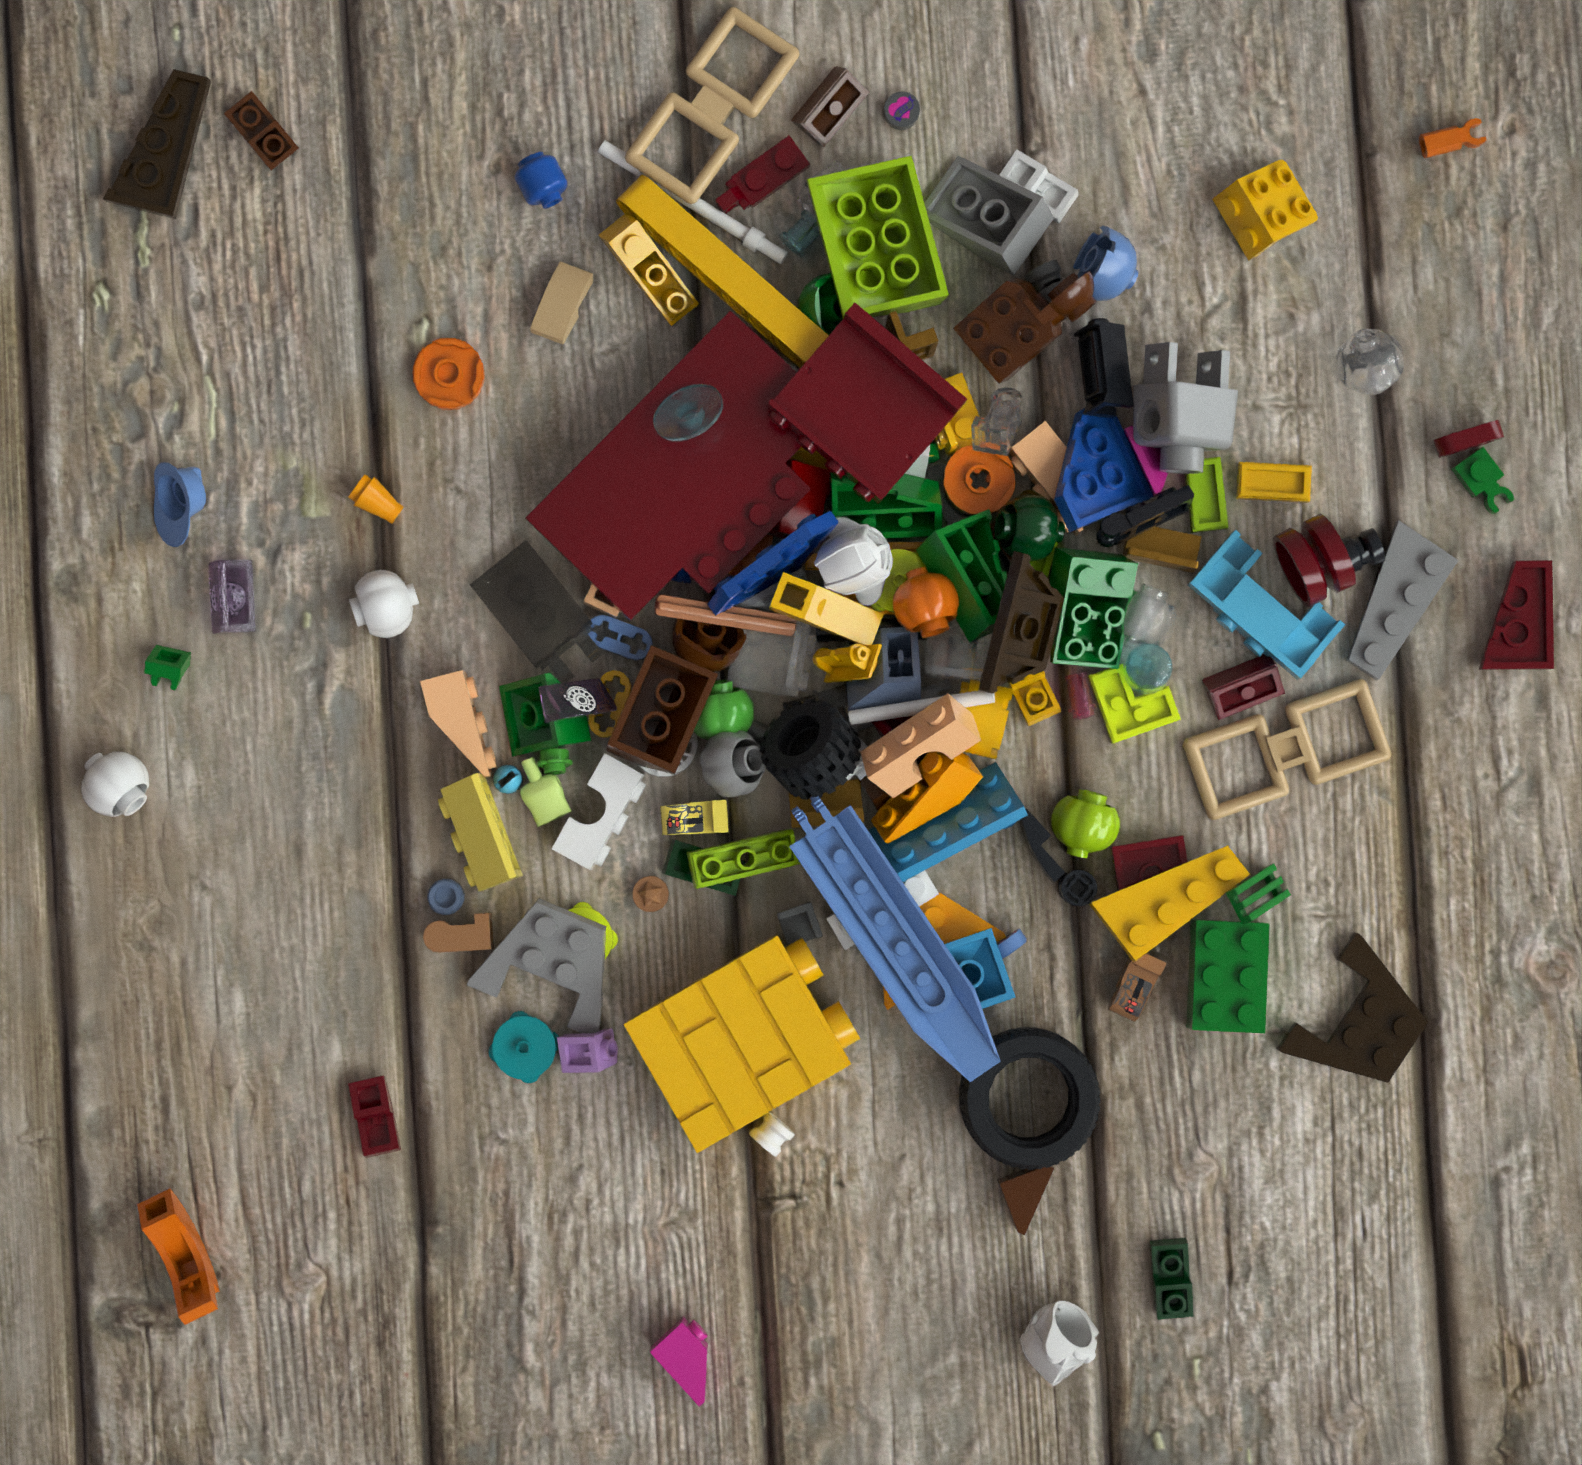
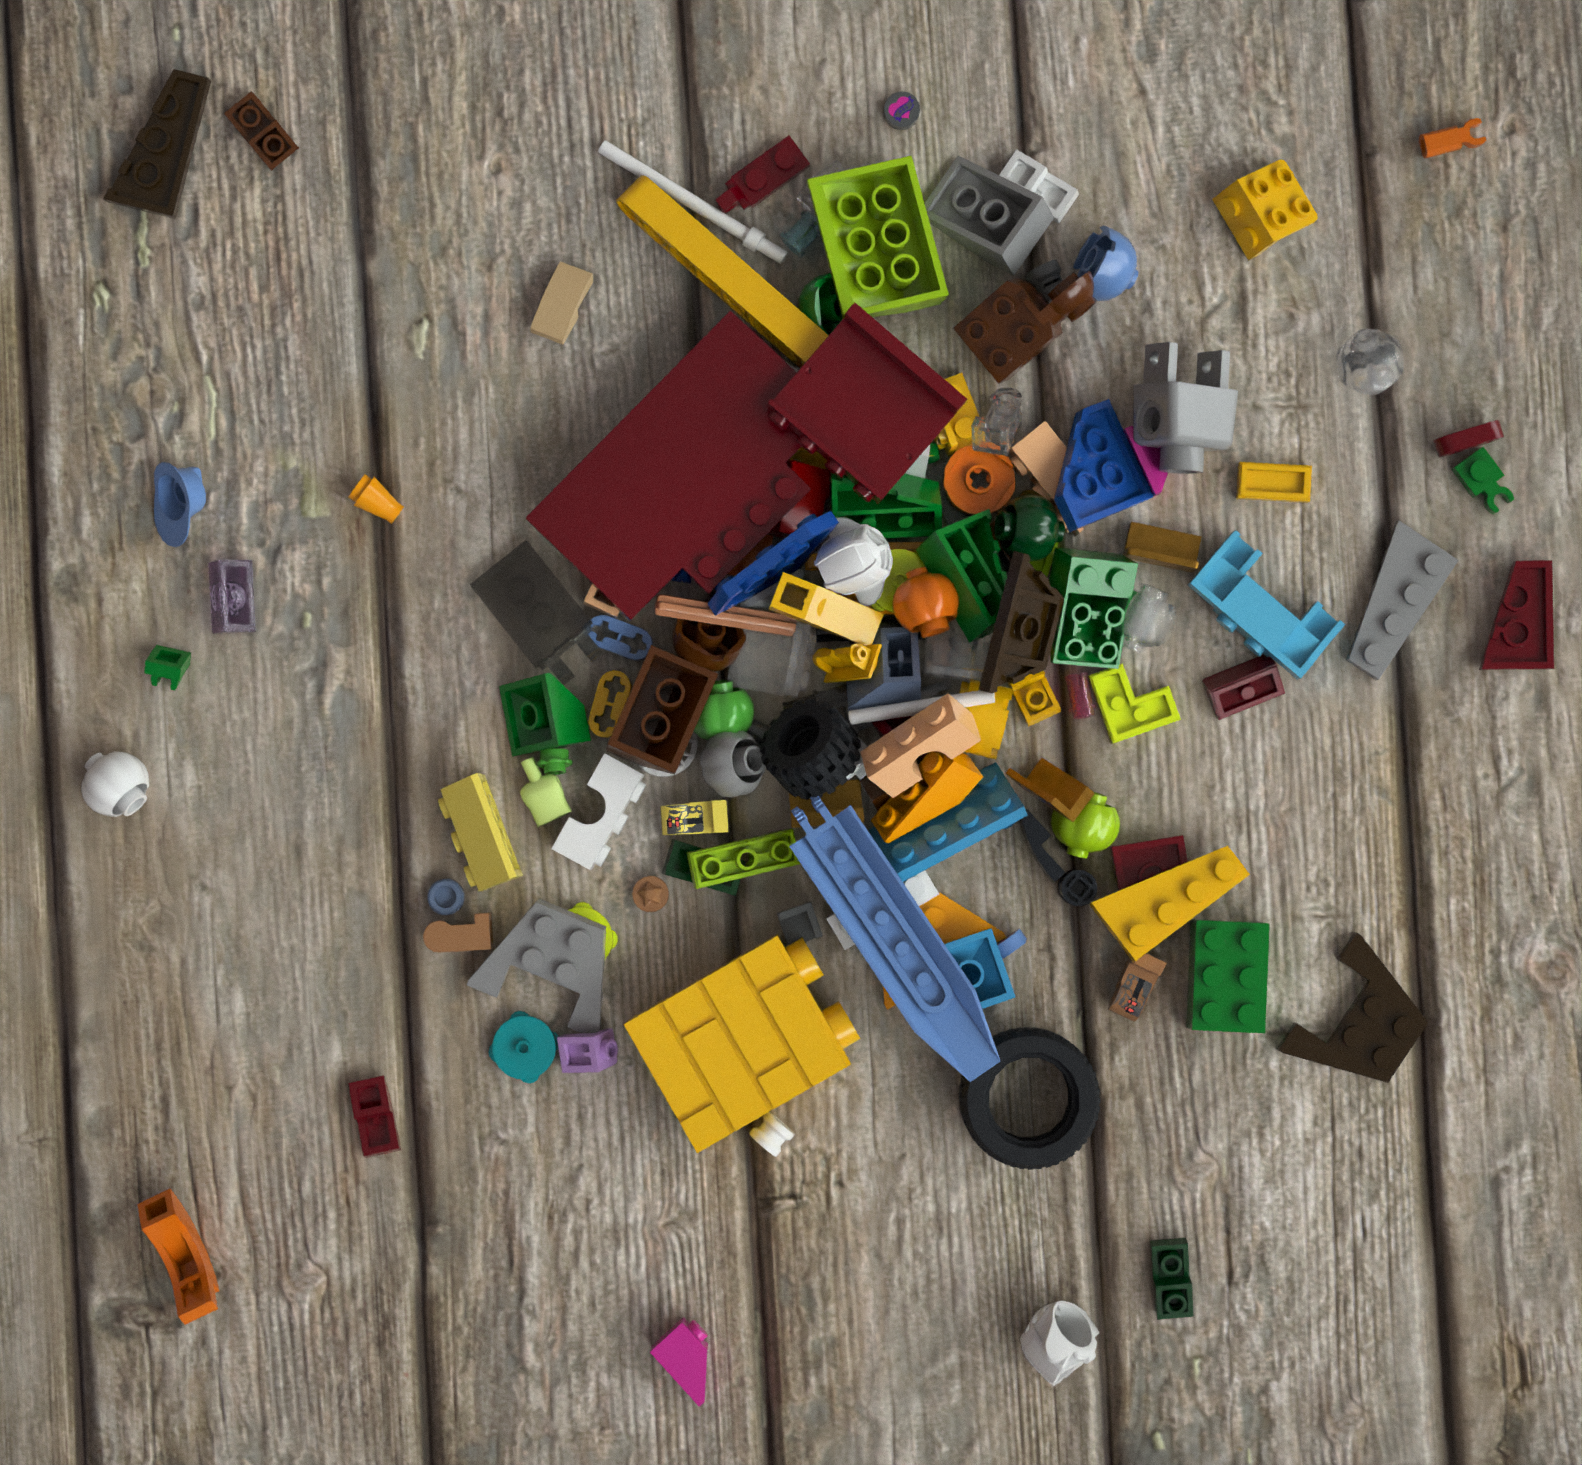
white plant [349,570,419,638] -> none
orange tile [413,338,485,410] -> none
light nougat slope [420,670,497,778] -> none
medium azure hinge [493,765,523,794] -> none
blue head [514,152,568,209] -> none
slope [538,678,617,723] -> none
yellow slope [598,213,699,326] -> none
tan bar [625,7,800,204] -> none
clear light blue dish [653,384,723,441] -> none
reddish brown slope [791,66,870,147] -> none
pearl gold panel [885,311,938,360] -> none
reddish brown slope [997,1166,1054,1235] -> none
black window [1074,318,1134,418] -> none
black hinge [1096,485,1194,548] -> none
clear light blue head [1124,644,1173,694] -> none
tan bar [1183,679,1392,820] -> none
lime tile [1184,457,1228,533] -> none
green tile [1226,863,1291,925] -> none
dark red wheel [1273,513,1356,608] -> none
black wheel [1341,528,1385,572] -> none
none -> pearl gold panel [1005,758,1095,822]

